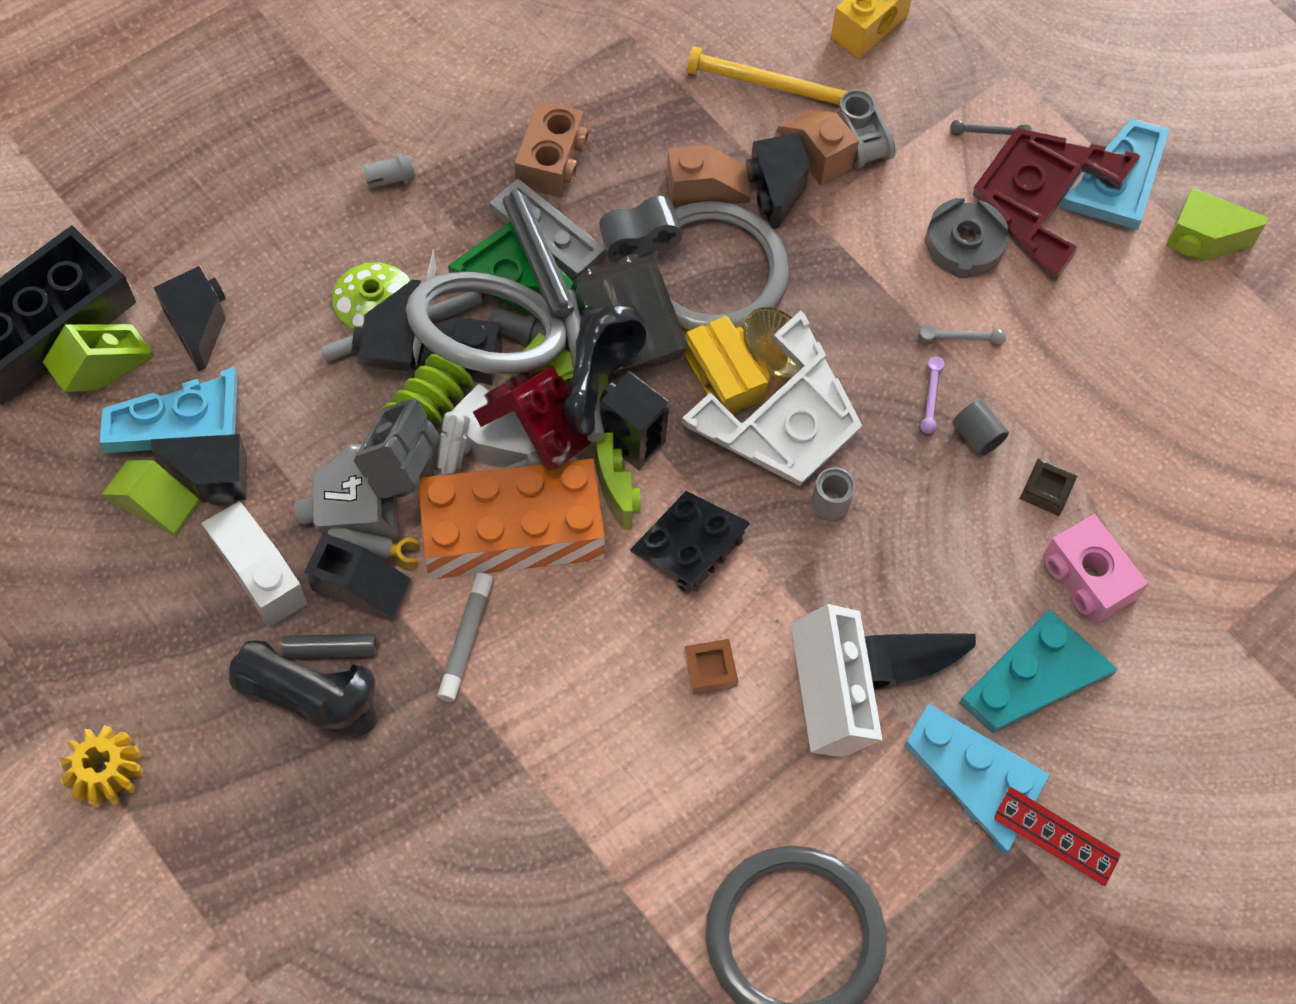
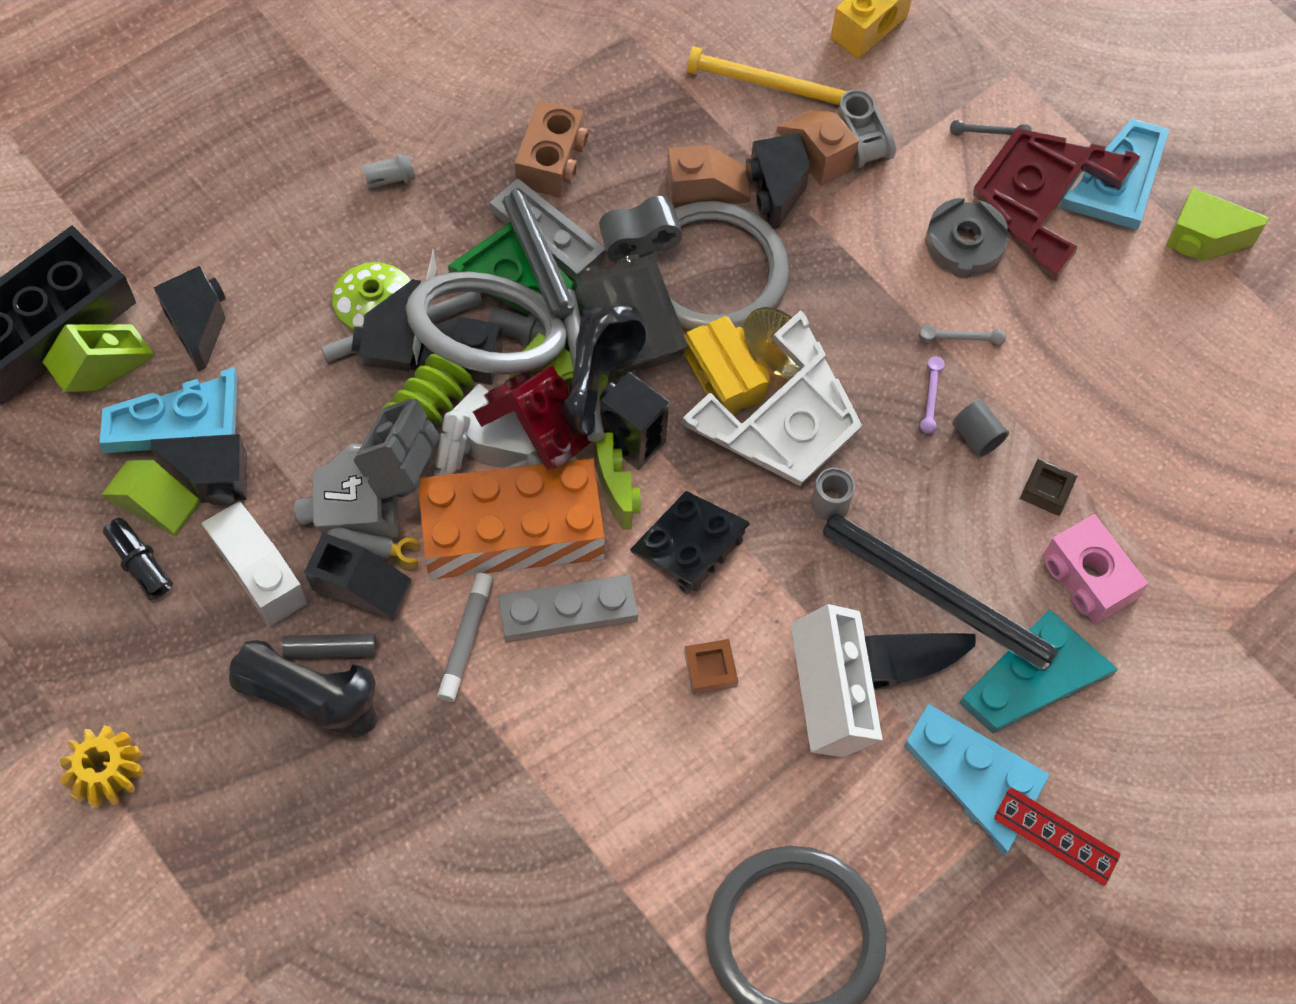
none -> black axle [103,517,173,600]
none -> light grey plate [498,574,638,643]
none -> black axle [823,514,1058,671]

